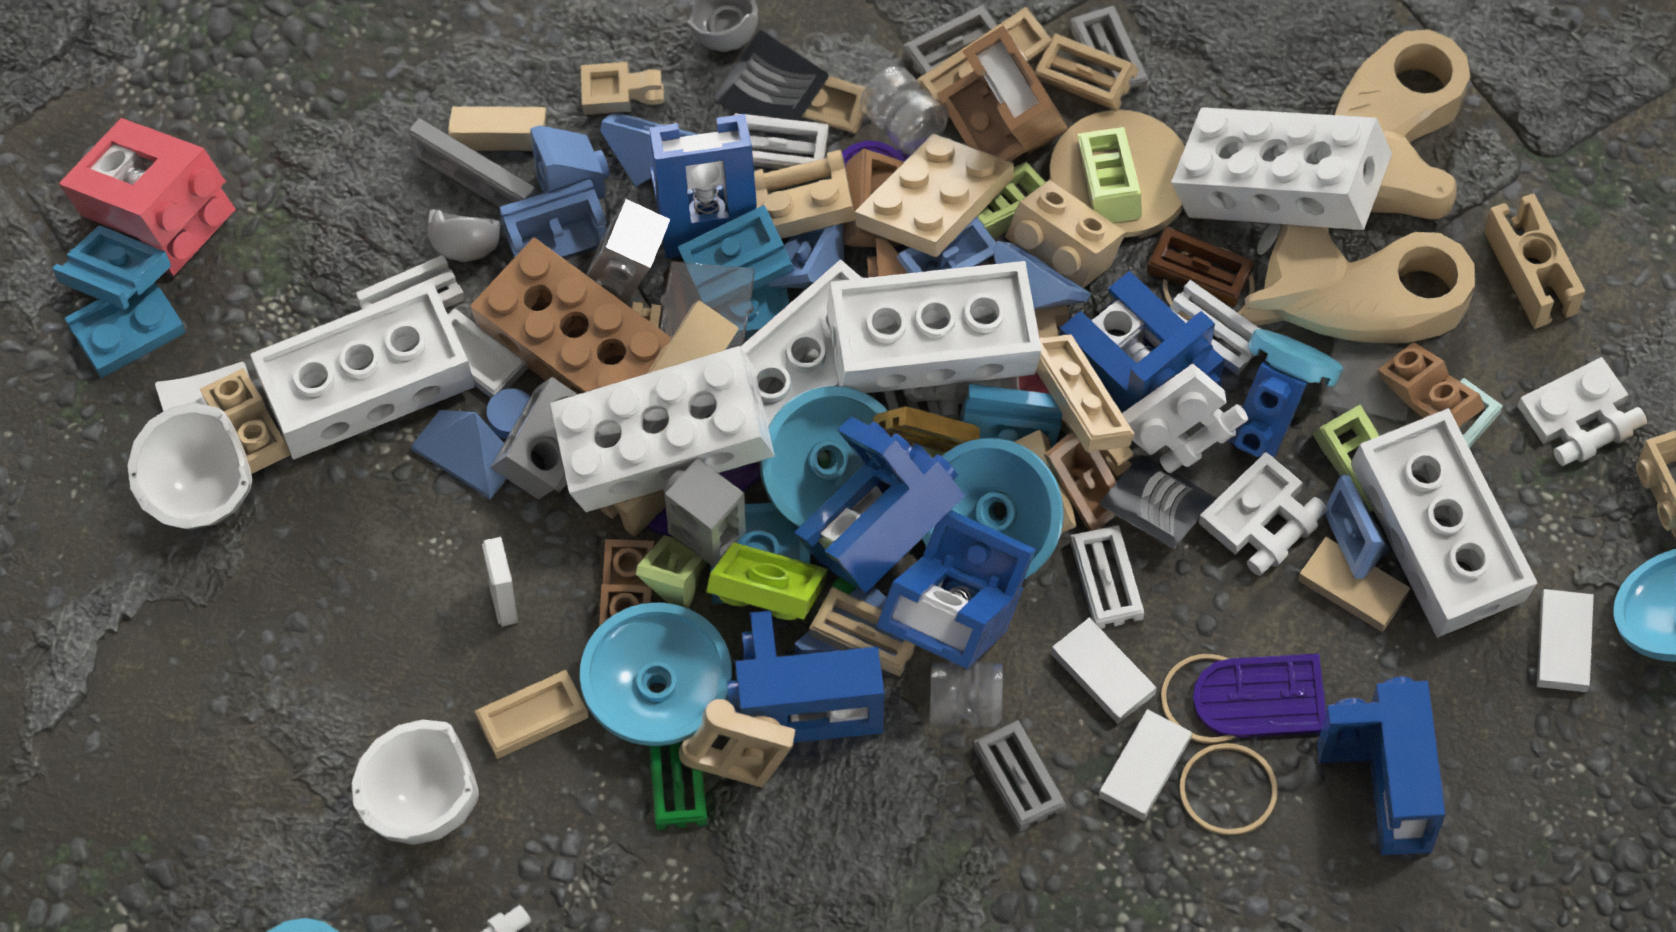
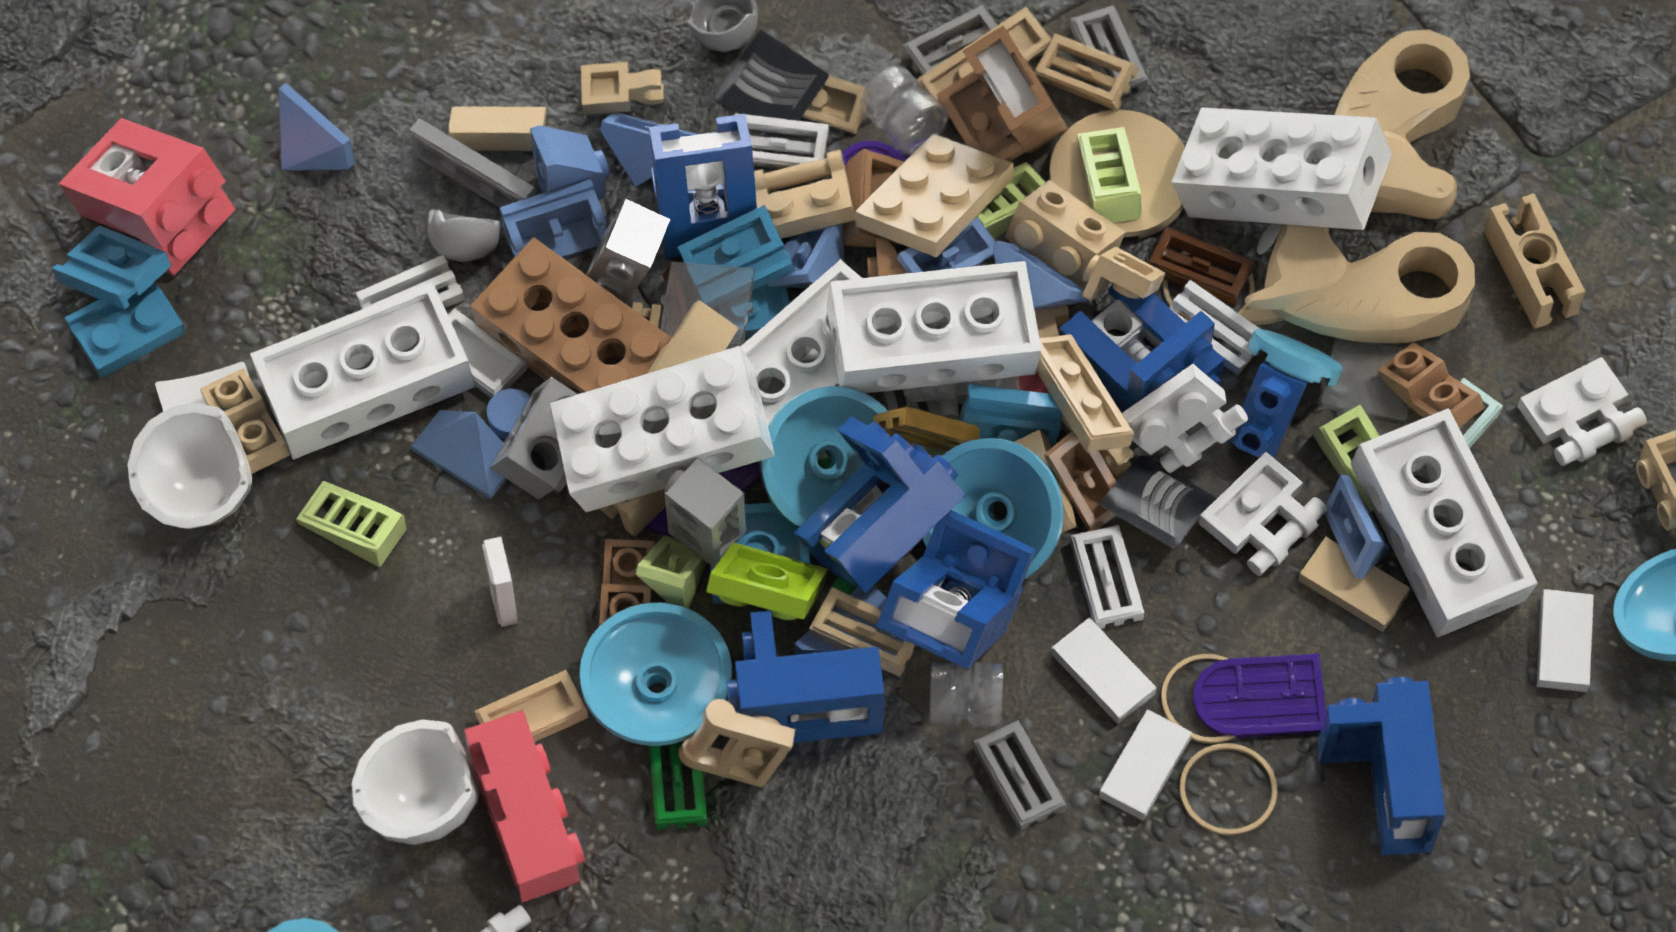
none -> medium blue slope [279,83,355,170]
none -> yellowish green slope [296,481,407,568]
none -> coral wedge [464,710,585,903]
none -> tan bracket [1082,246,1166,301]

